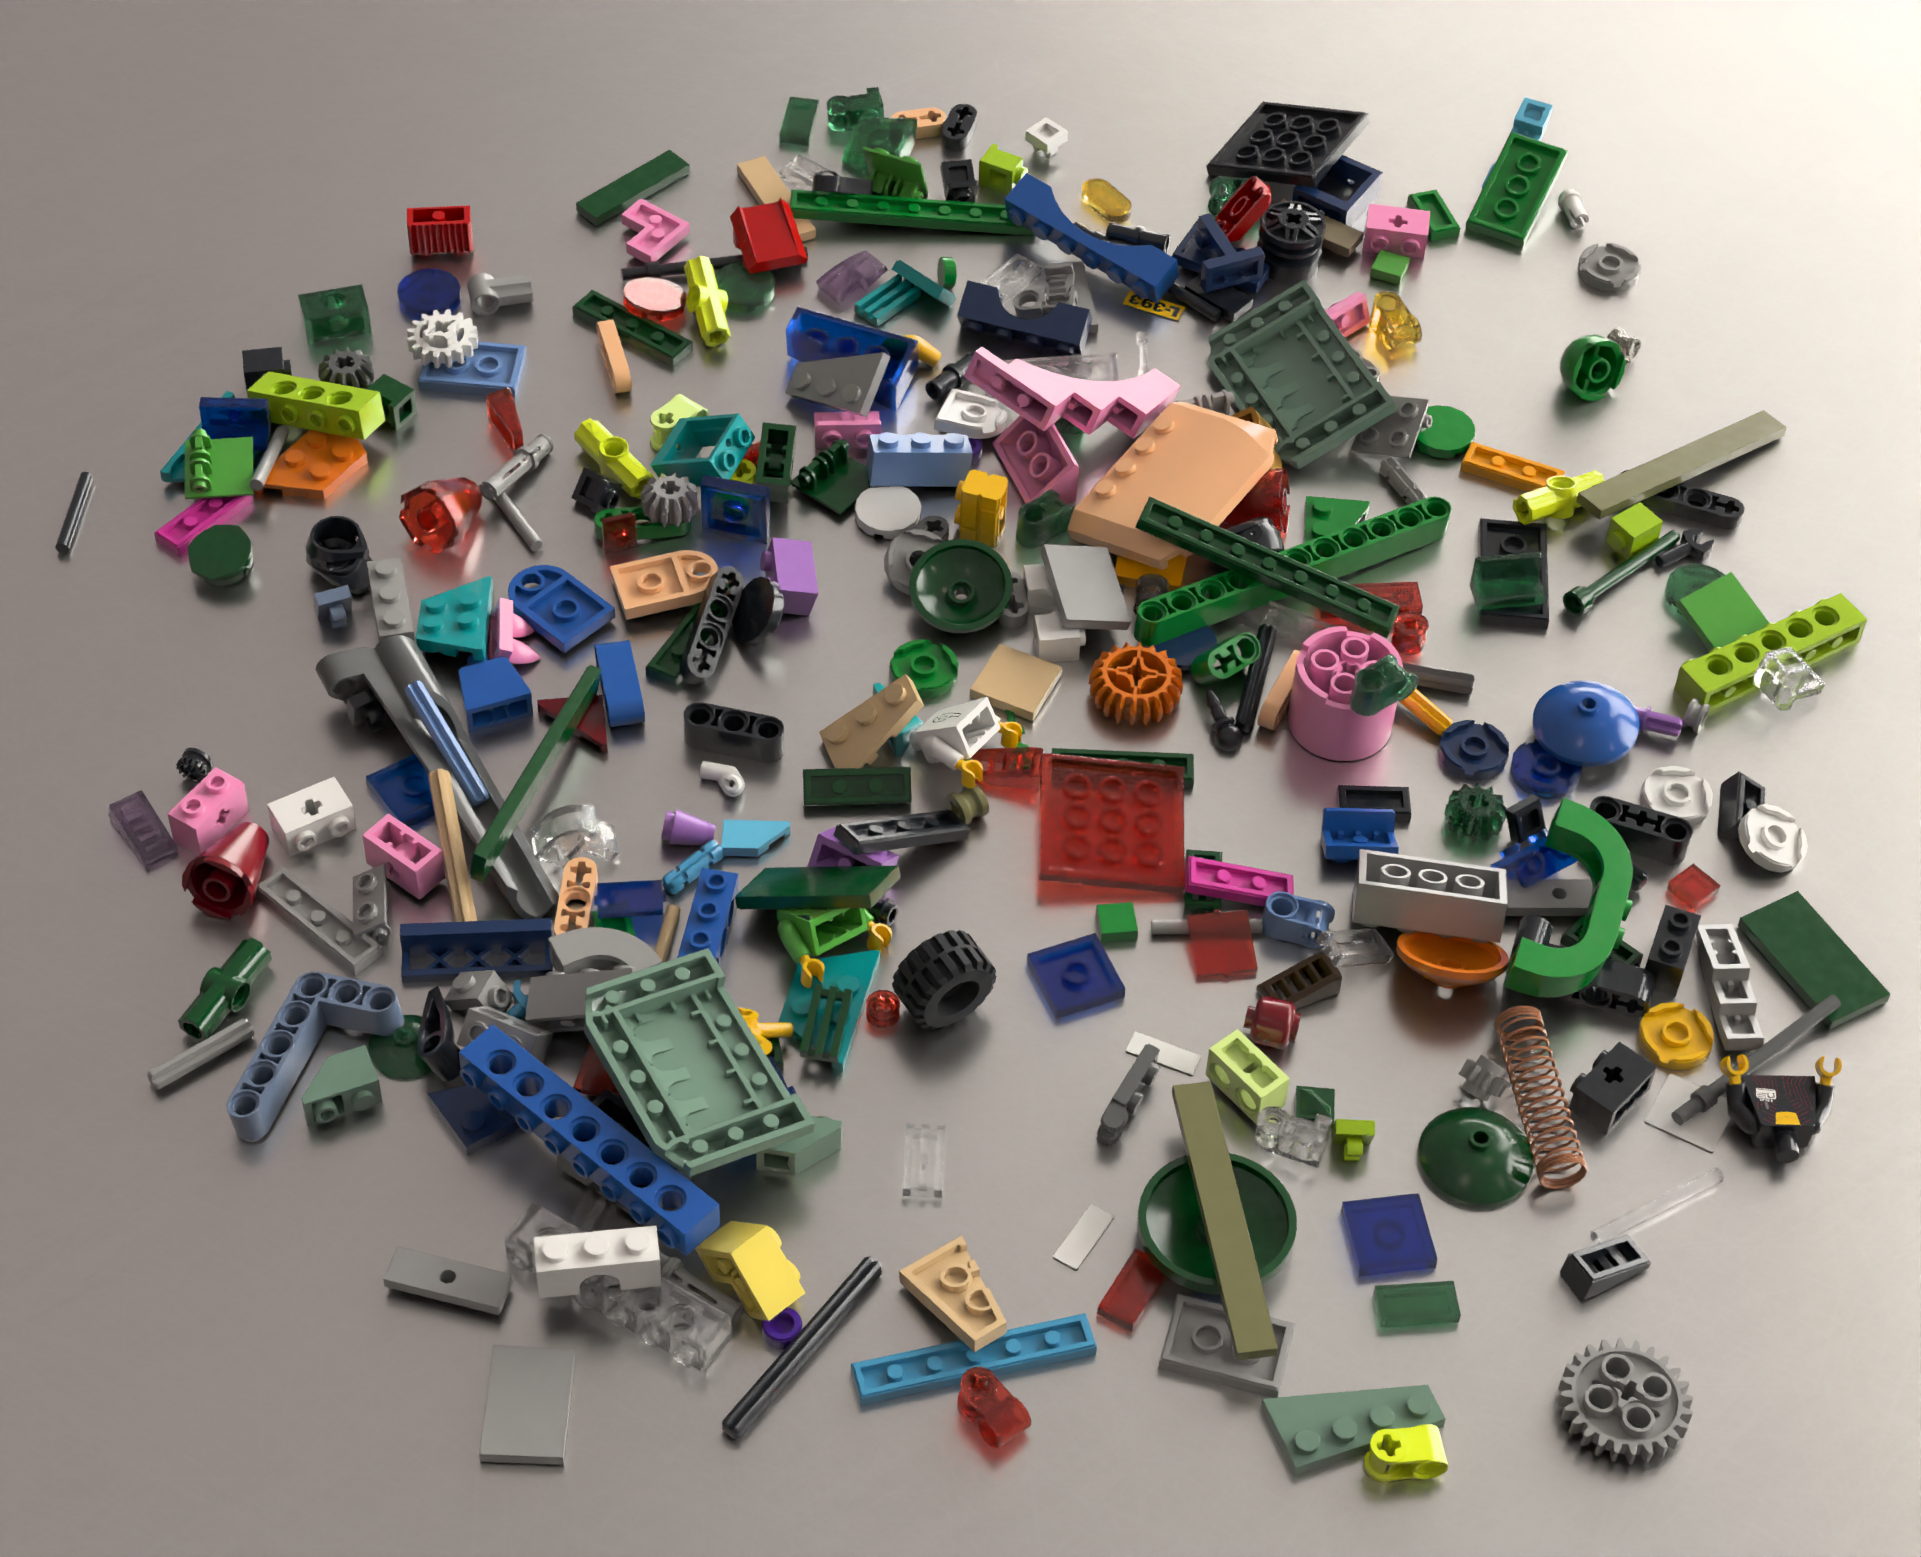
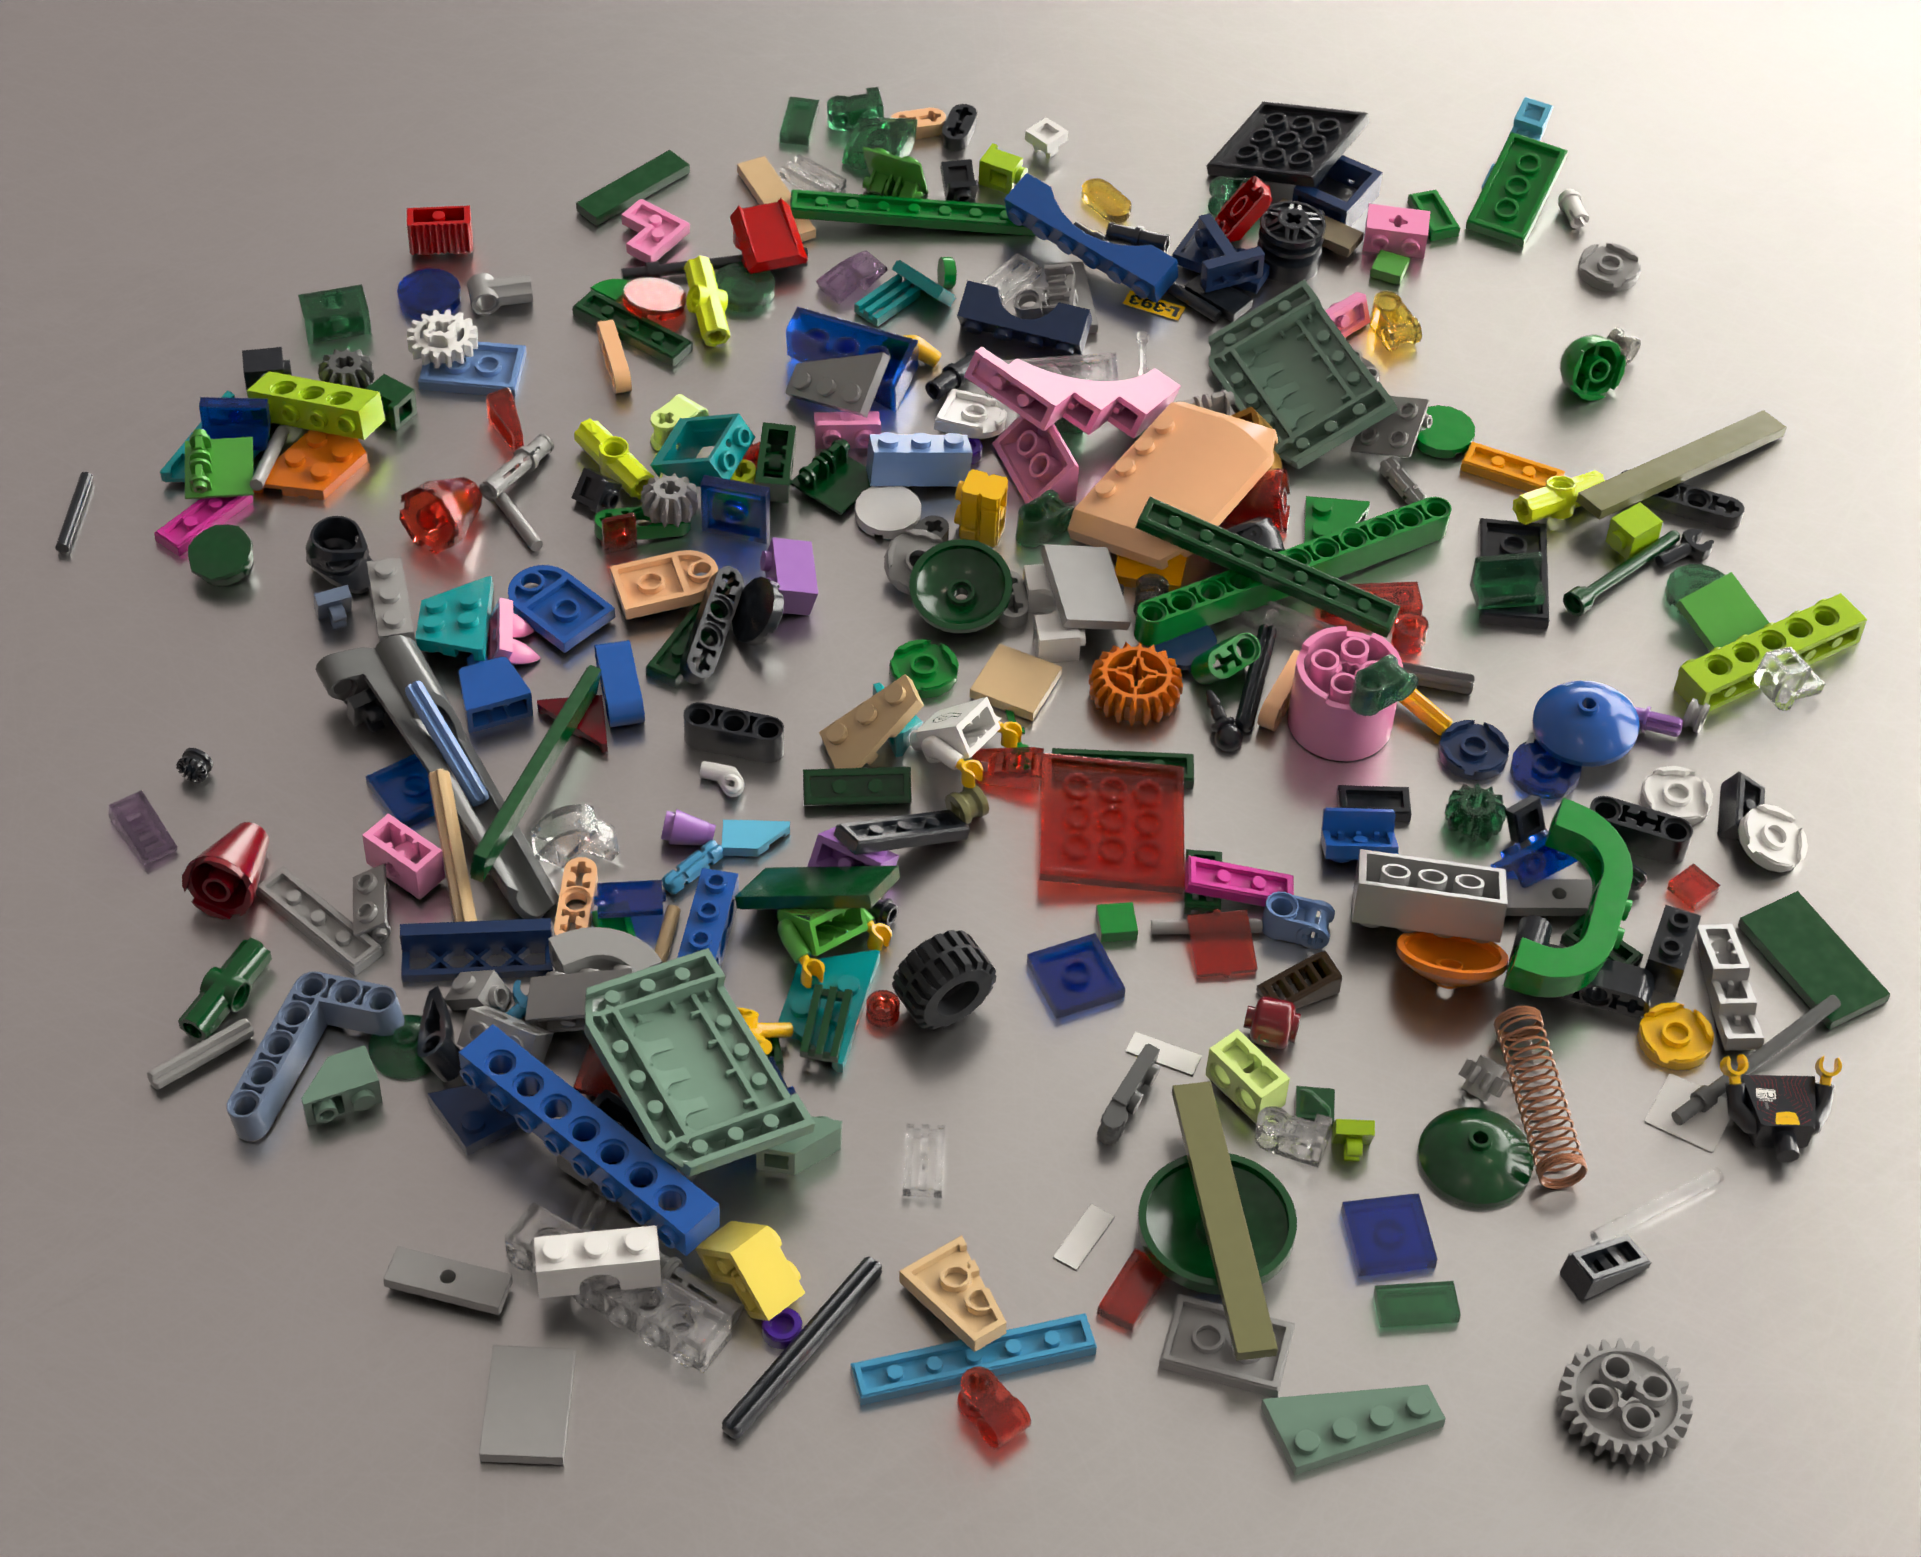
bright pink brick [167,767,249,856] -> none
white brick [267,777,356,857] -> none
black piece [812,170,873,195] -> none
clear tile [1316,928,1394,967] -> none
neon yellow piece [1363,1424,1448,1482] -> none
black brick [1569,1041,1657,1135] -> none
none -> green tile [591,279,635,304]

